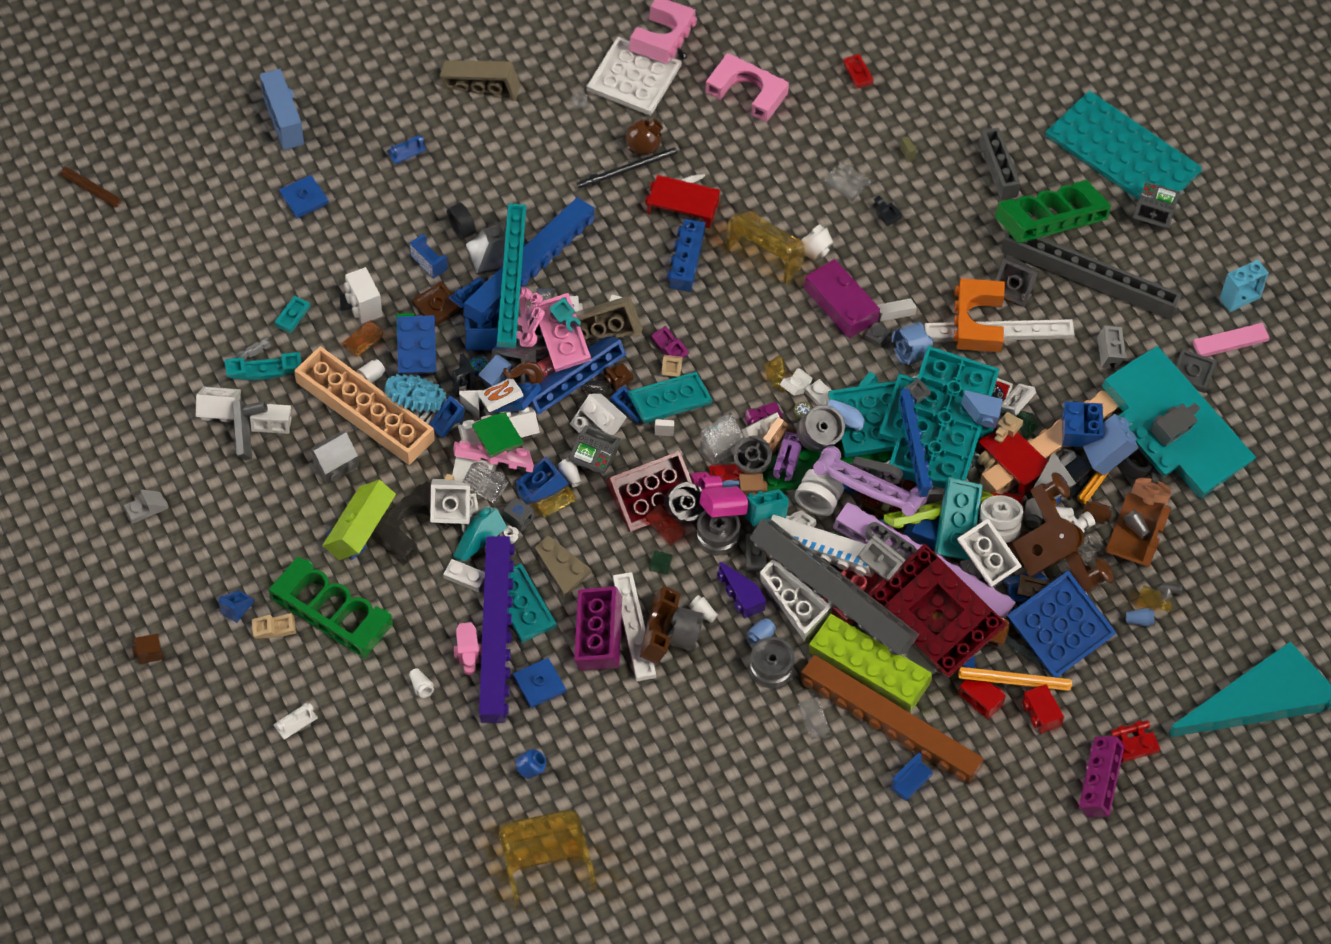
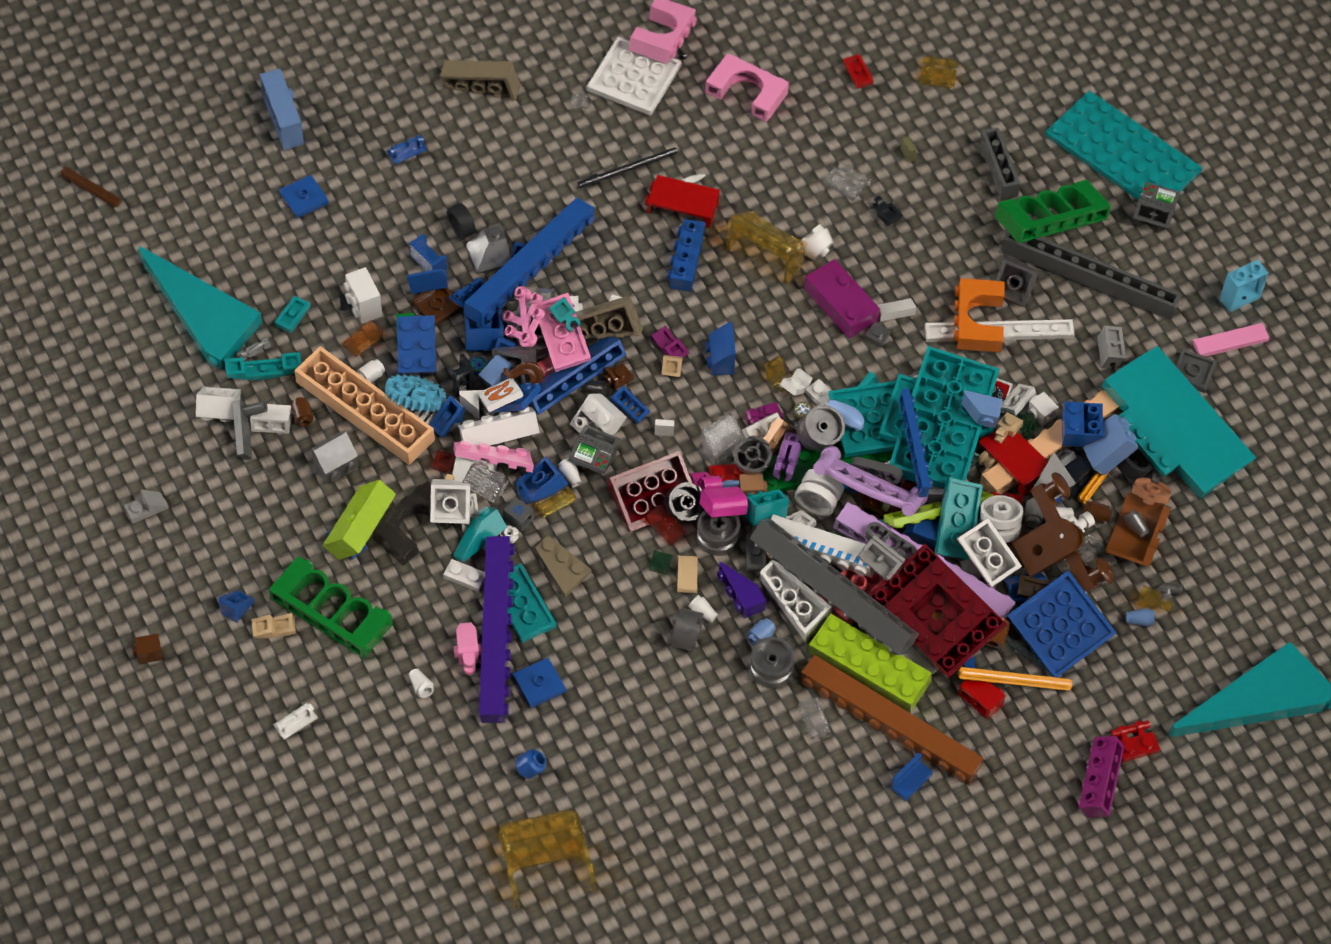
green slope [472,412,524,458] -> none
teal plate [497,203,526,348] -> none
magenta brick [574,586,622,671] -> none
white plate [613,572,656,681] -> none
reddish brown brick [626,118,663,155] -> none
teal tile [628,371,712,424] -> none
reddish brown arch [639,585,681,665] -> none
medium blue brick [892,322,933,365] -> none
flat silver plate [904,378,931,404] -> none
red brick [1022,684,1064,734] -> none
dark grey hinge [1150,403,1200,447] -> none
none -> teal slope [138,246,262,370]
none -> reddish brown brick [291,397,314,427]
none -> blue panel [407,268,448,294]
none -> clear red plate [431,450,456,474]
none -> tan slope [677,556,698,593]
none -> blue slope [705,322,736,375]
none -> clear yellow plate [919,56,958,88]
none -> white brick [1027,392,1059,426]

